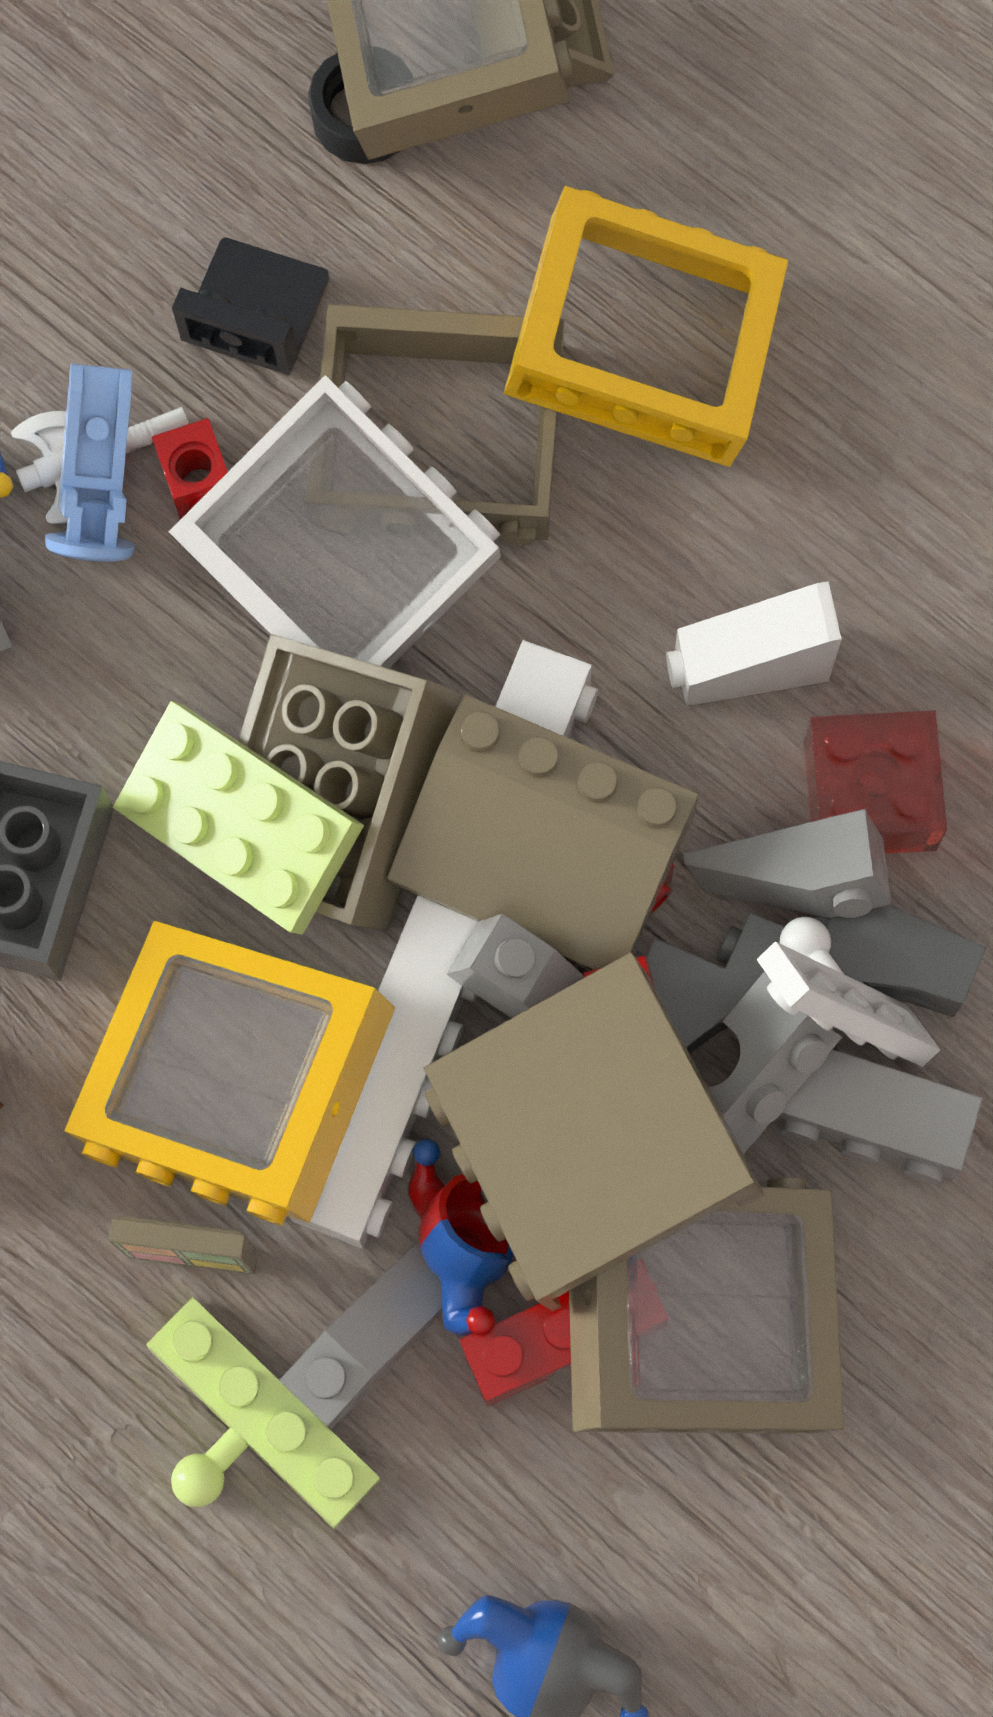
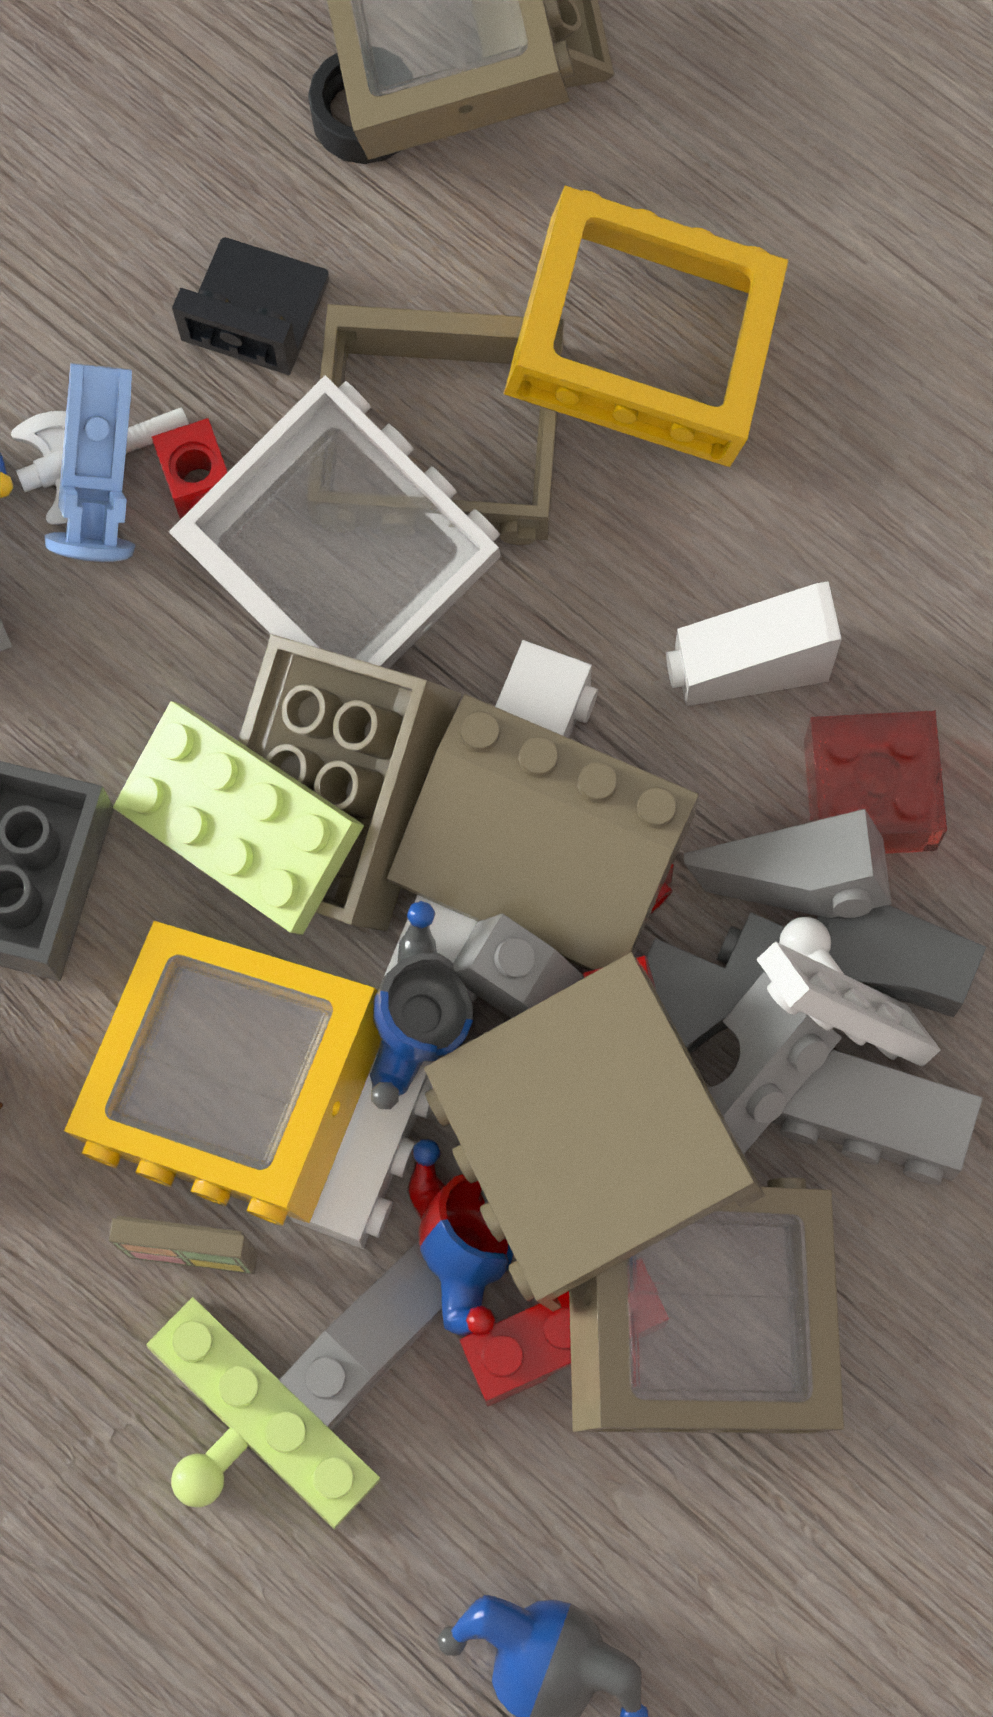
none -> dark grey piece [370,901,473,1109]

